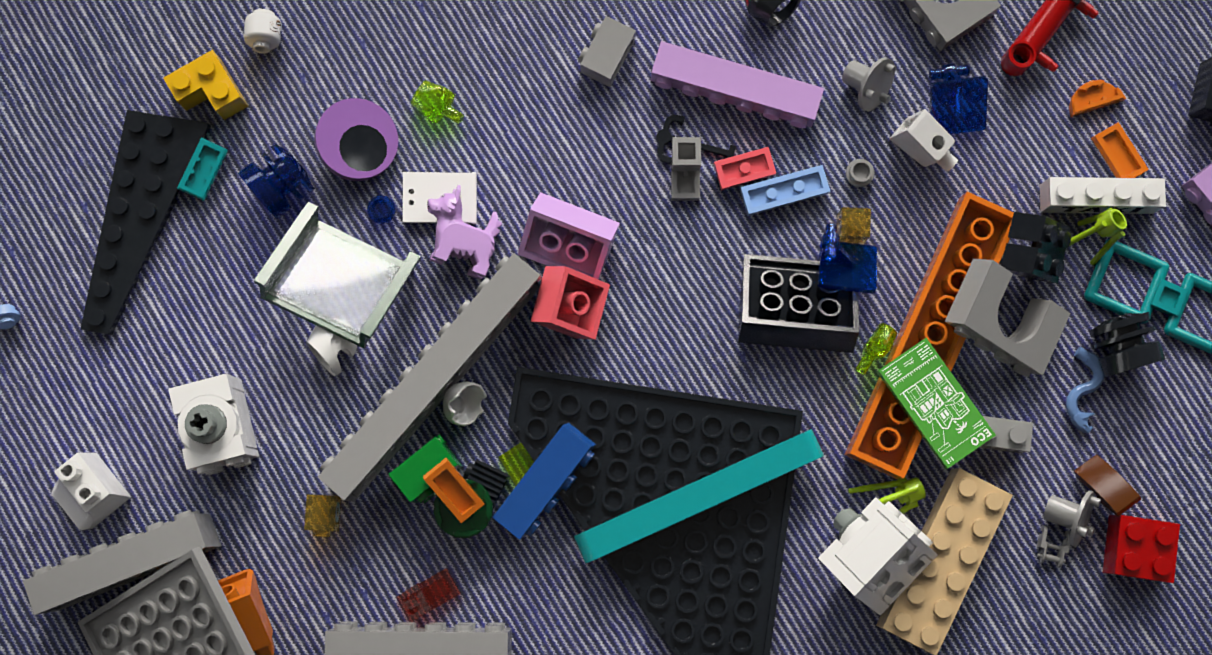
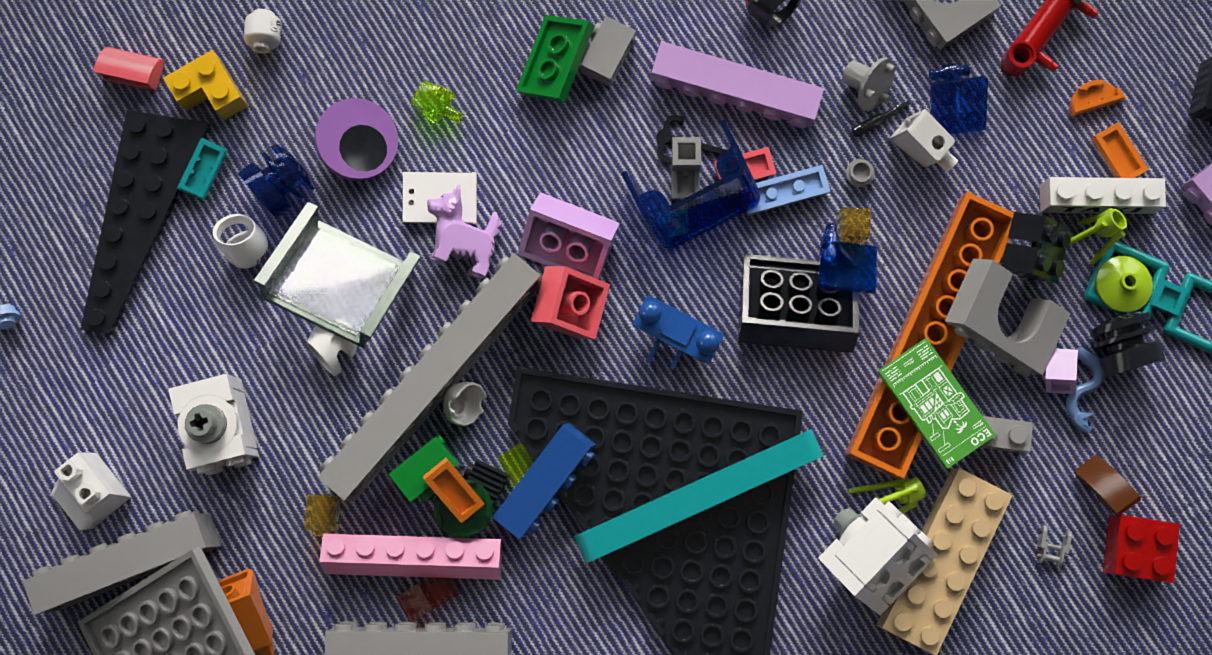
clear blue plate [367,195,396,224] -> none
clear neon green piece [855,323,897,375] -> none
light grey piece [1044,491,1101,548] -> none
none -> coral brick [93,47,165,92]
none -> white helmet [213,214,268,268]
none -> bright pink brick [319,534,502,580]
none -> green plate [516,15,595,103]
none -> clear blue windscreen [621,120,761,250]
none -> blue piece [632,295,724,371]
none -> black piece [851,101,910,138]
none -> panel [1046,349,1078,394]
none -> lime dish [1095,256,1153,313]

